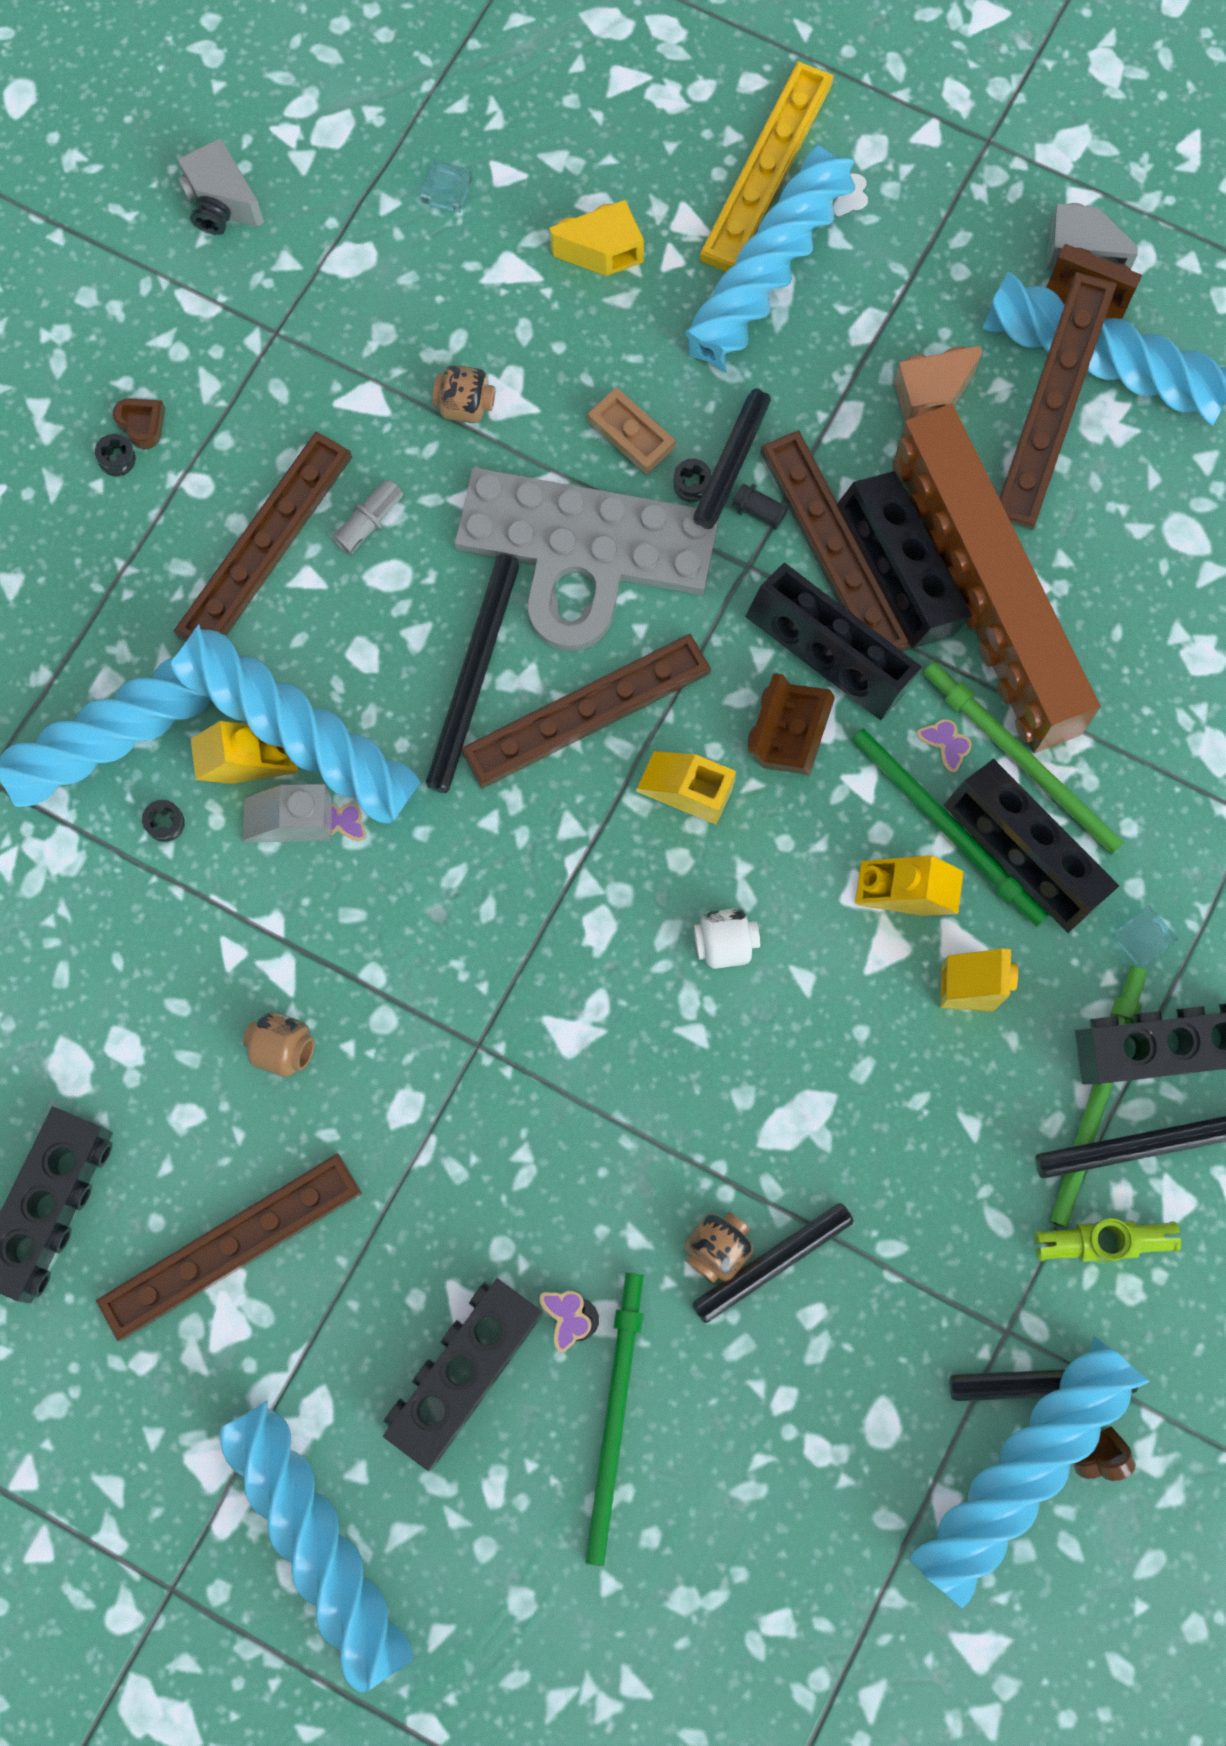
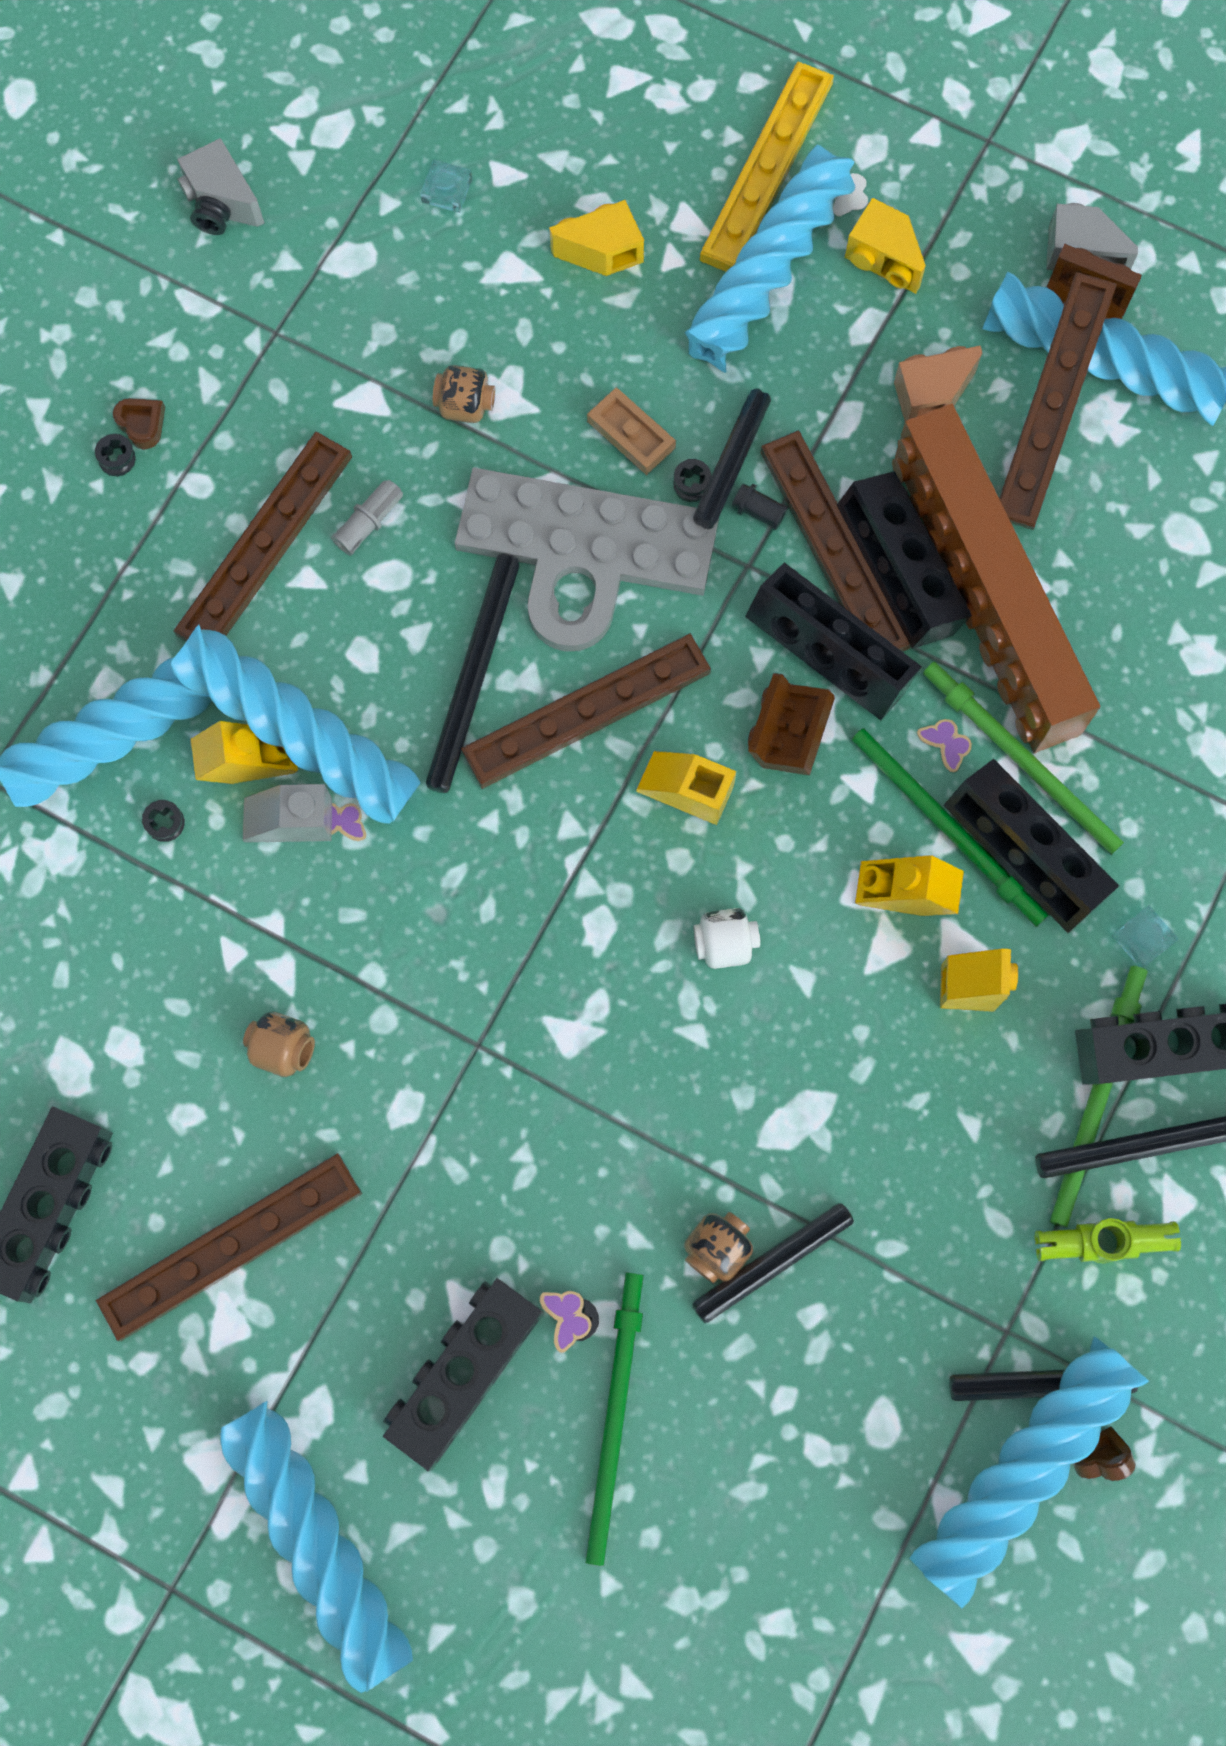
none -> yellow slope [845,197,926,294]

